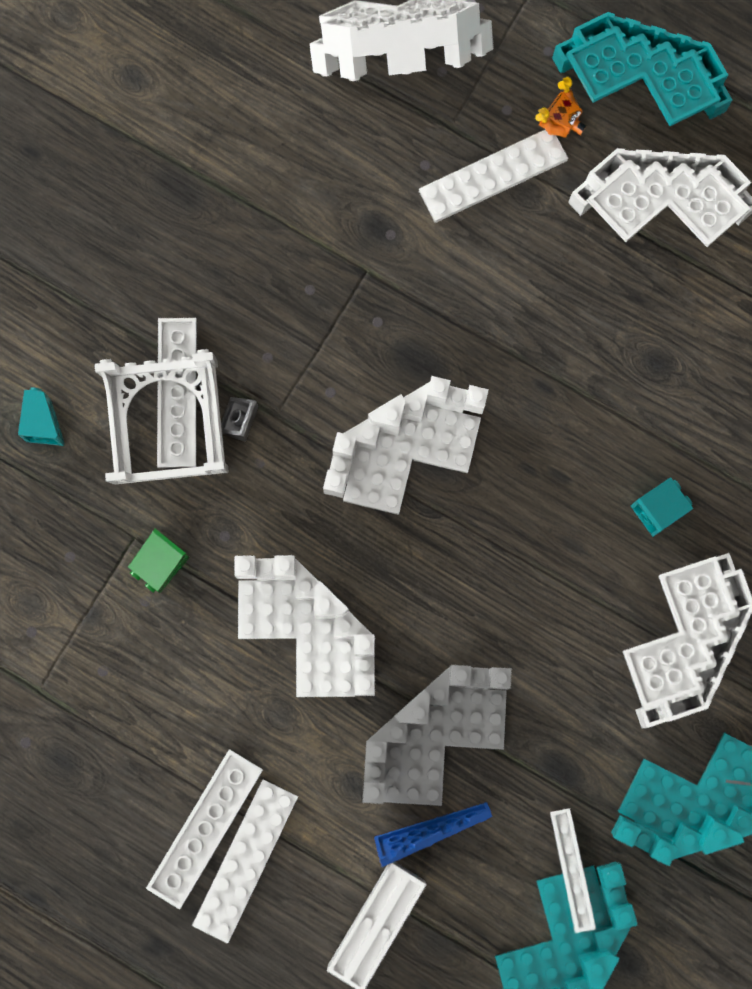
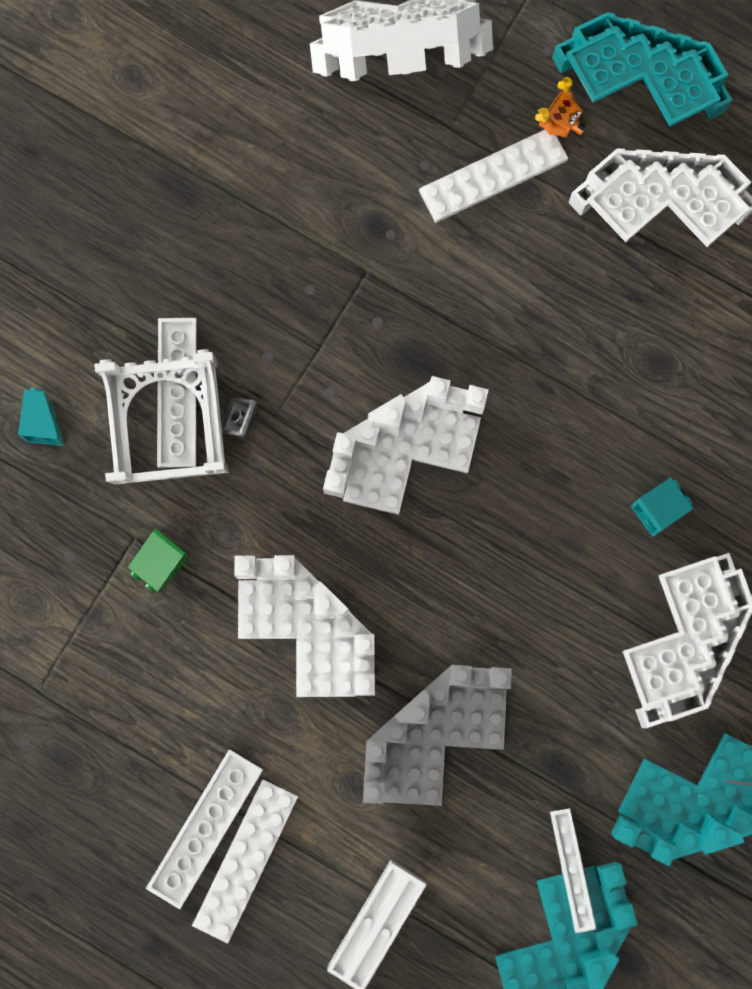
blue wing [374,802,492,867] -> none

